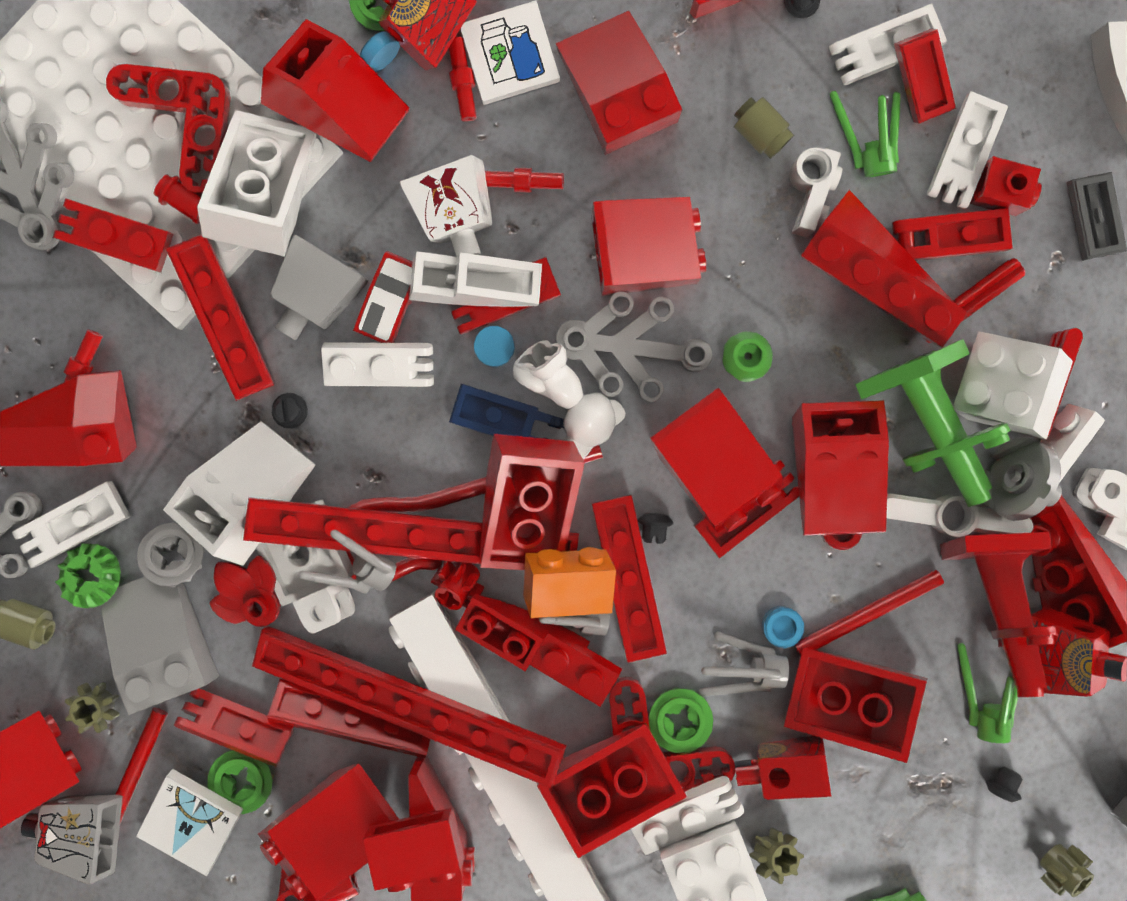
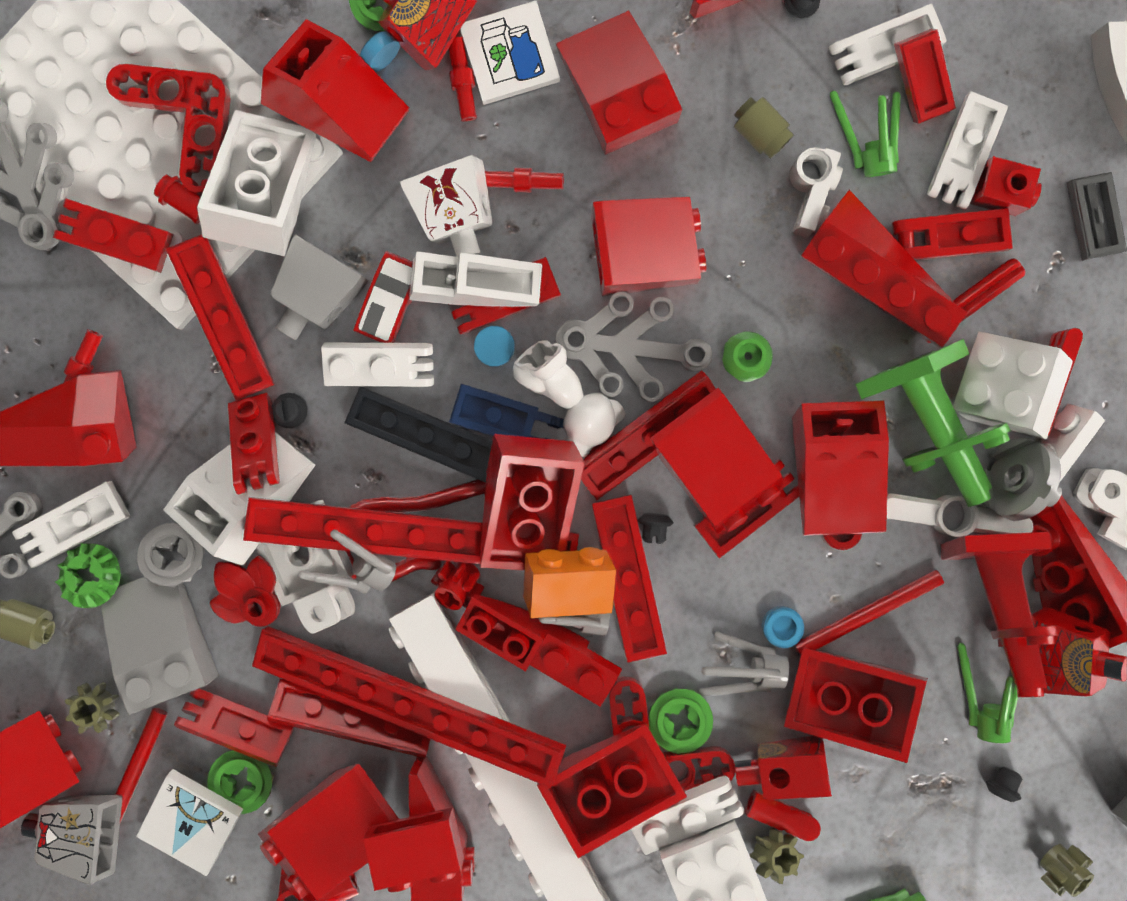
none -> red hinge [228,392,280,495]
none -> black tile [344,386,492,483]
none -> red tile [581,370,716,501]
none -> red bar [744,789,821,841]

